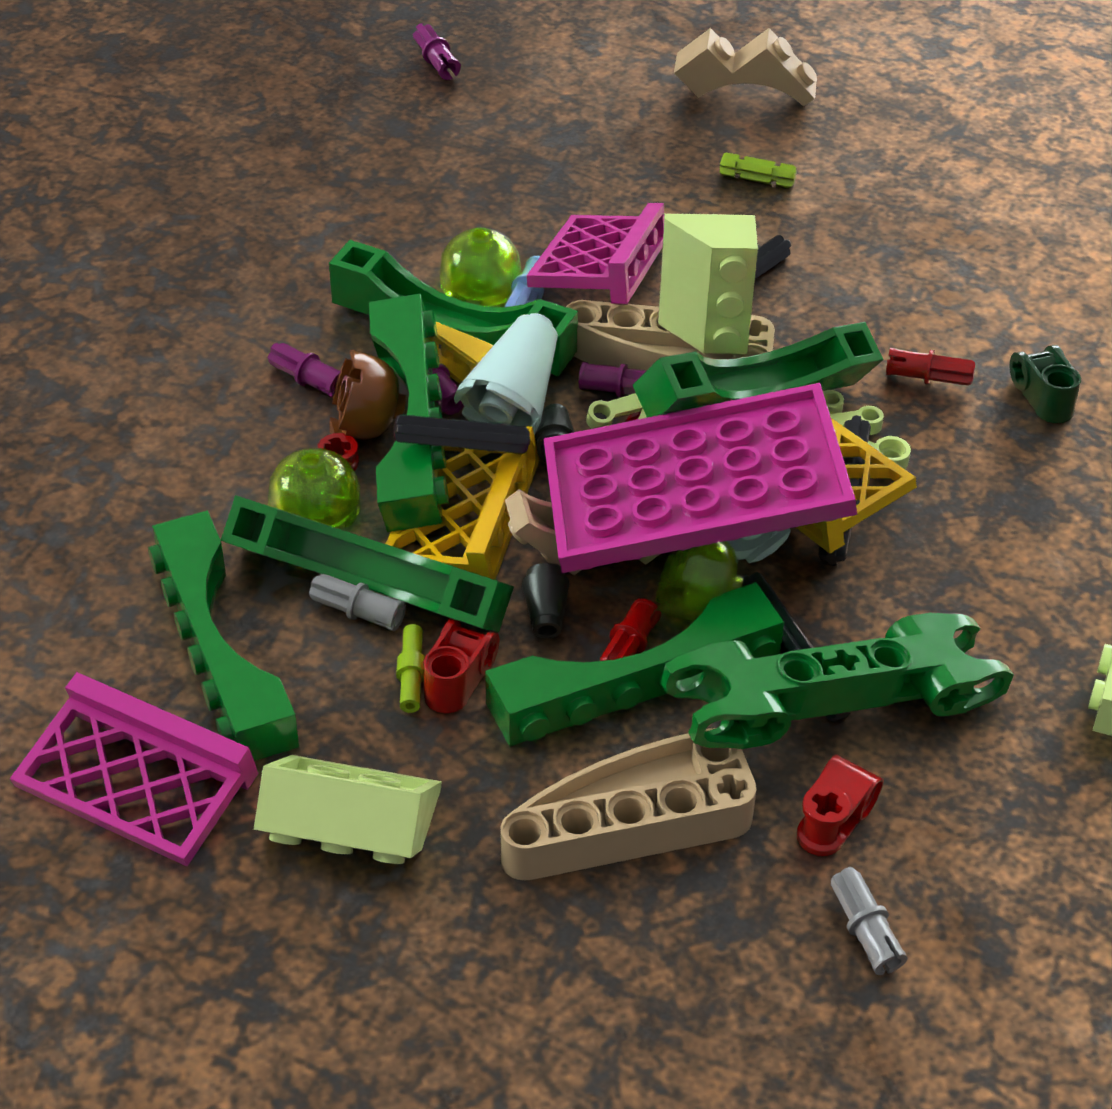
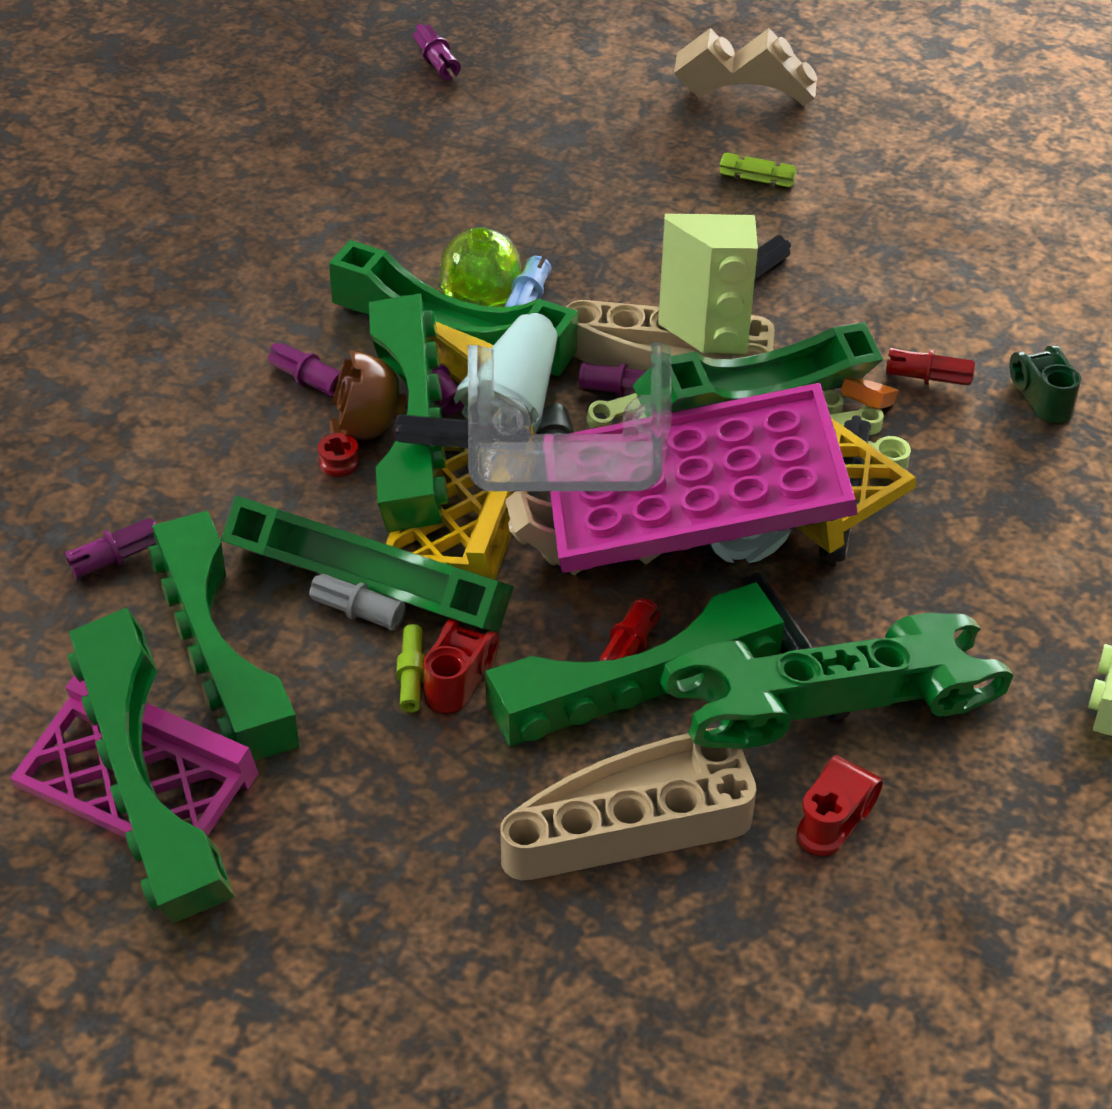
yellowish green slope [253,755,442,864] -> none
clear neon green cylinder [268,448,361,528] -> none
pearl dark grey cone [522,563,570,638] -> none
dark pink fence [526,203,665,304] -> none
clear neon green cylinder [656,541,743,621] -> none
light grey axle [831,867,908,975] -> none
none -> magenta axle [64,518,156,580]
none -> green arch [68,607,235,923]
none -> clear windscreen [468,342,671,491]
none -> orange tile [840,378,899,410]

